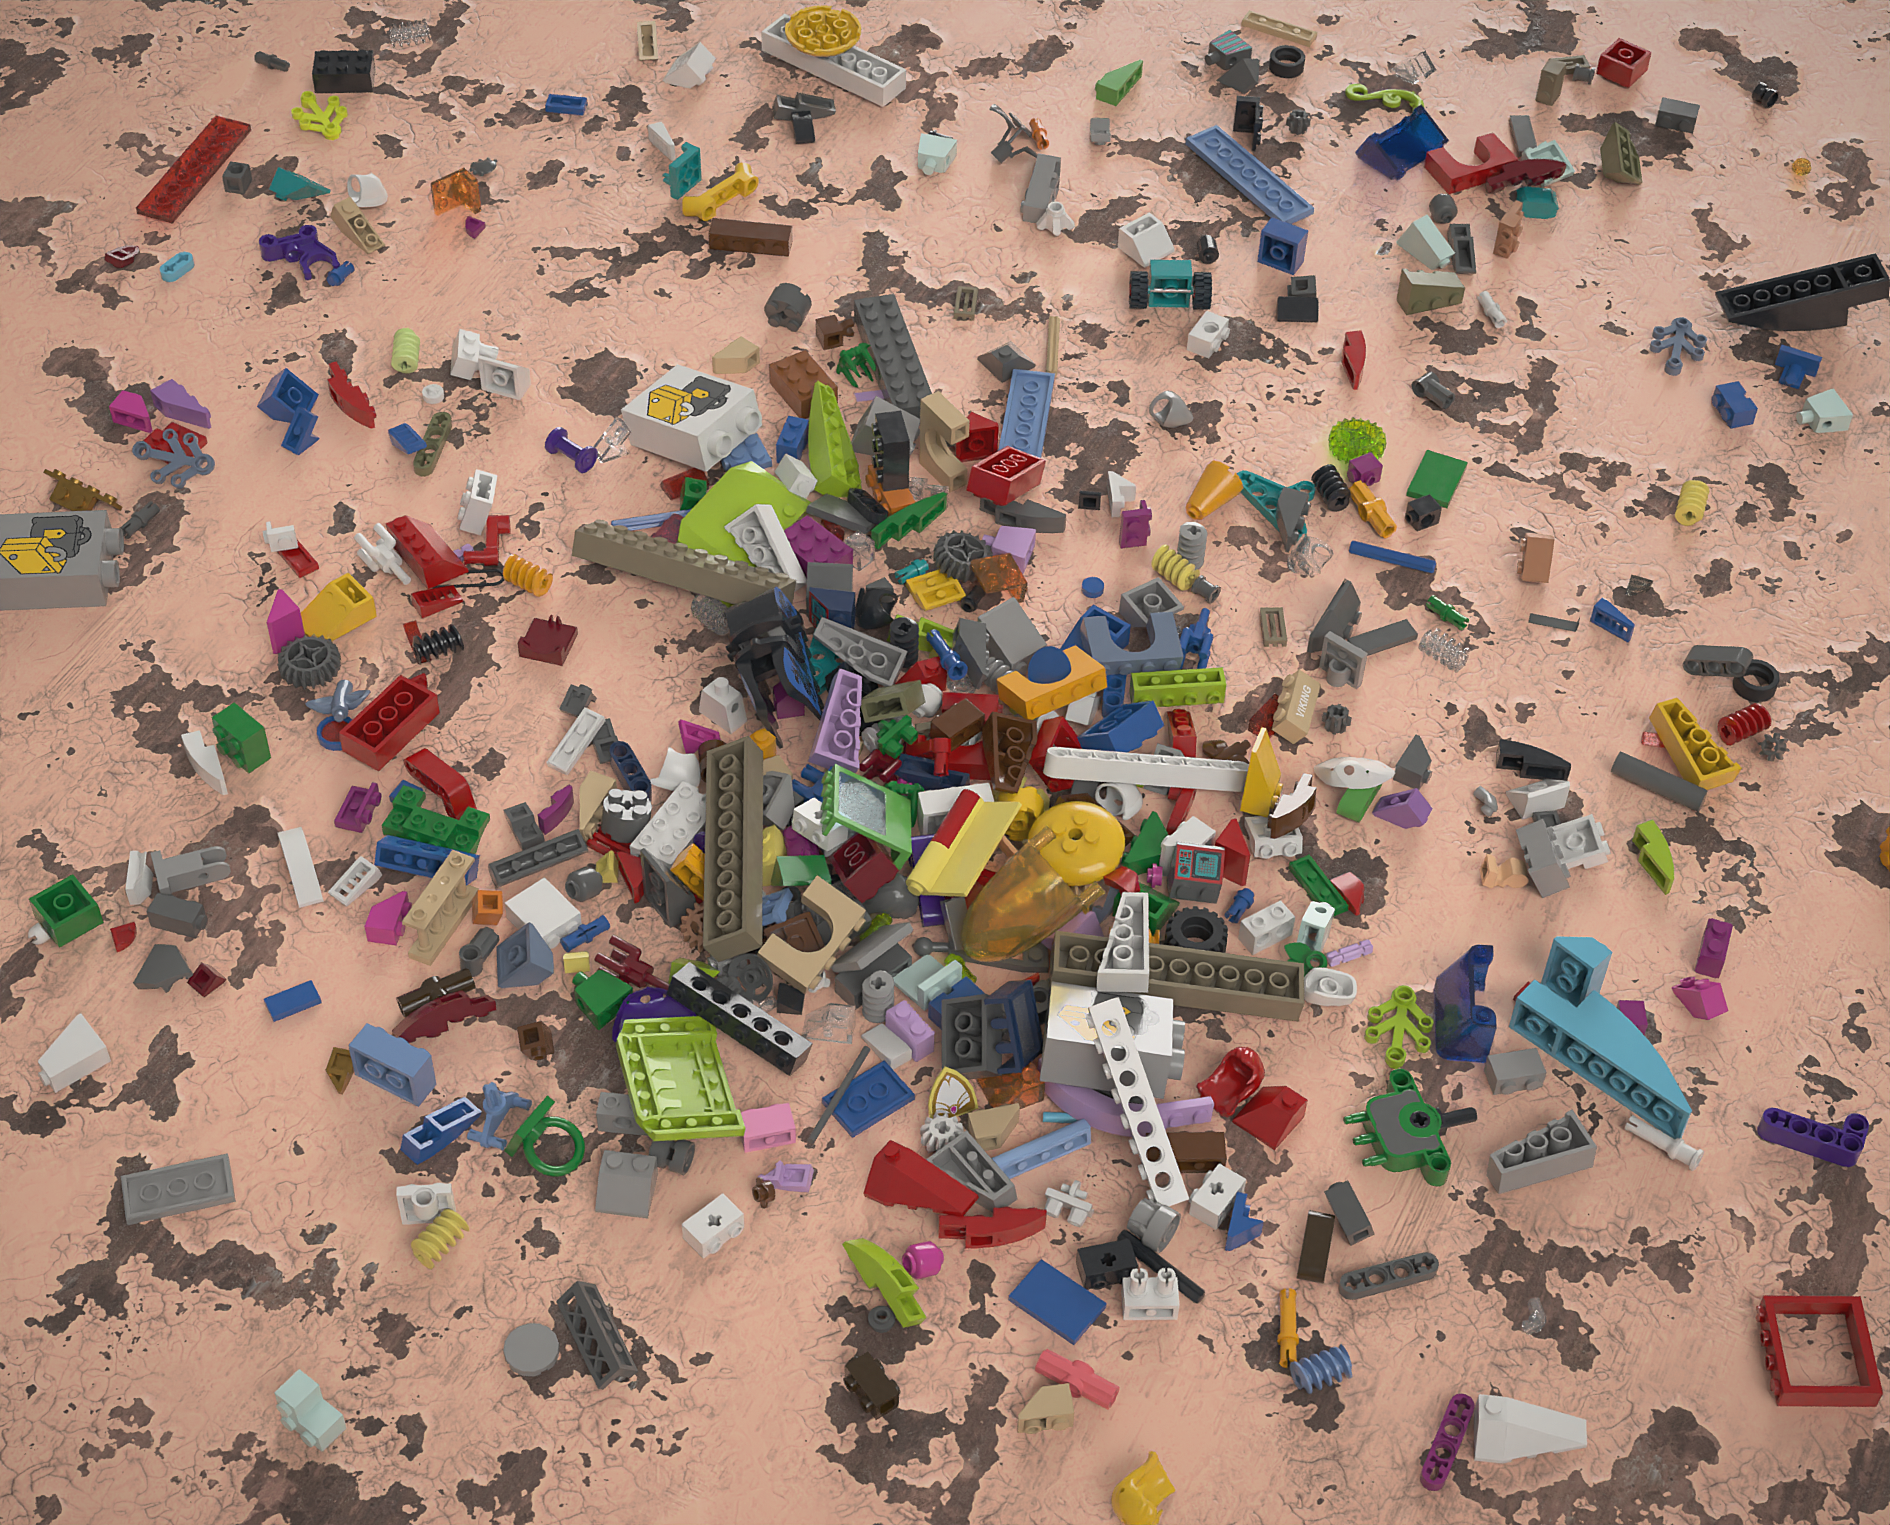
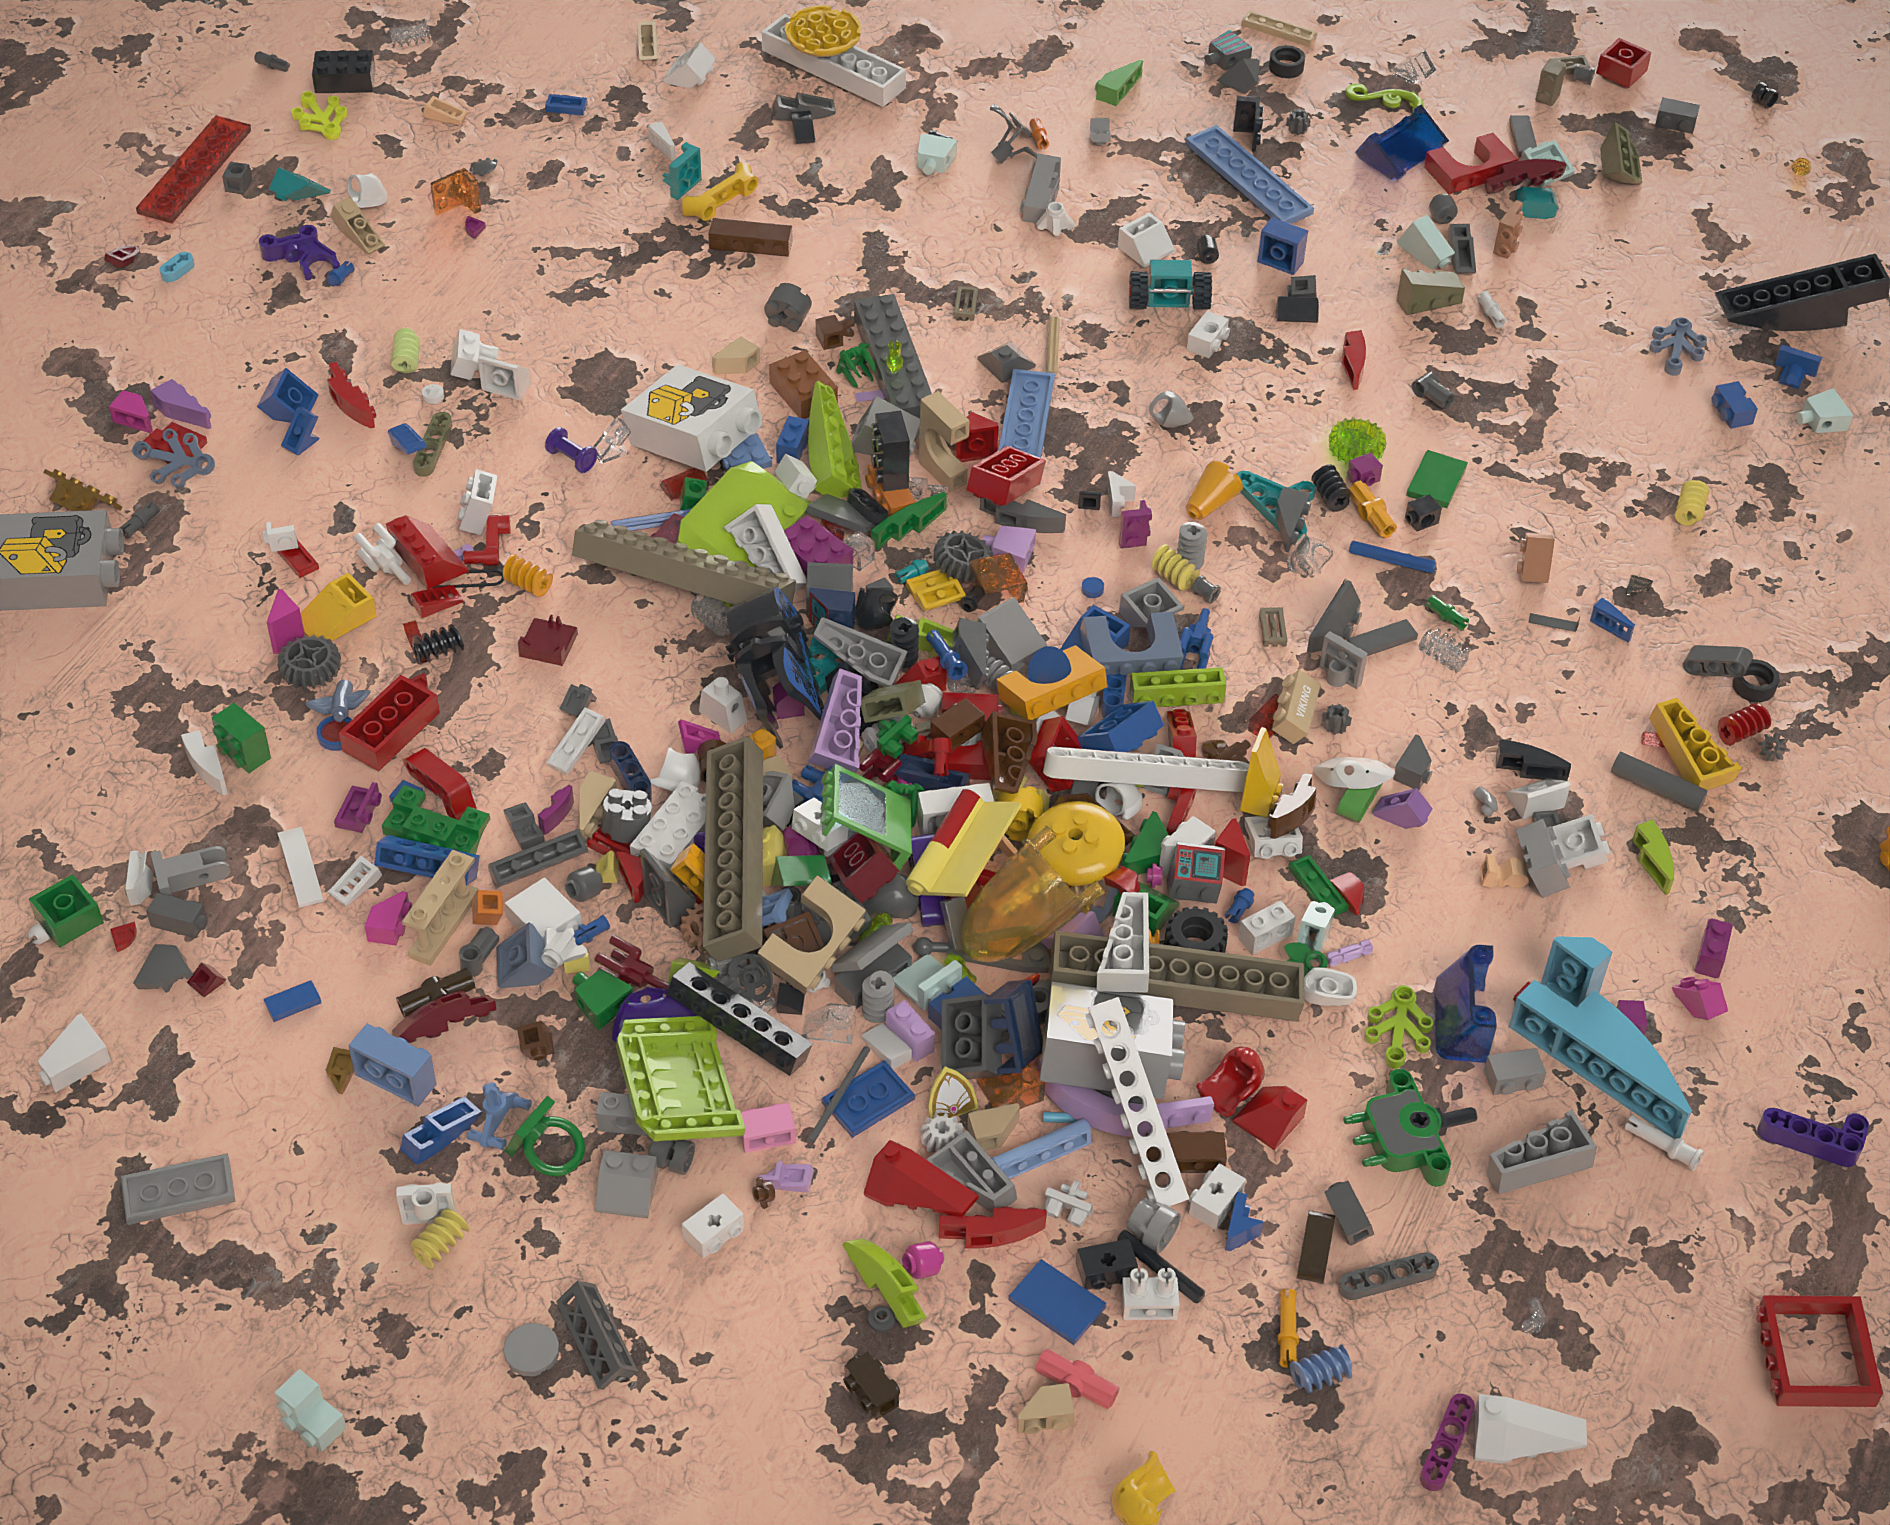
none -> light nougat slope [423,96,468,125]
none -> white rock [541,928,587,969]
none -> clear neon green animal [886,341,903,372]

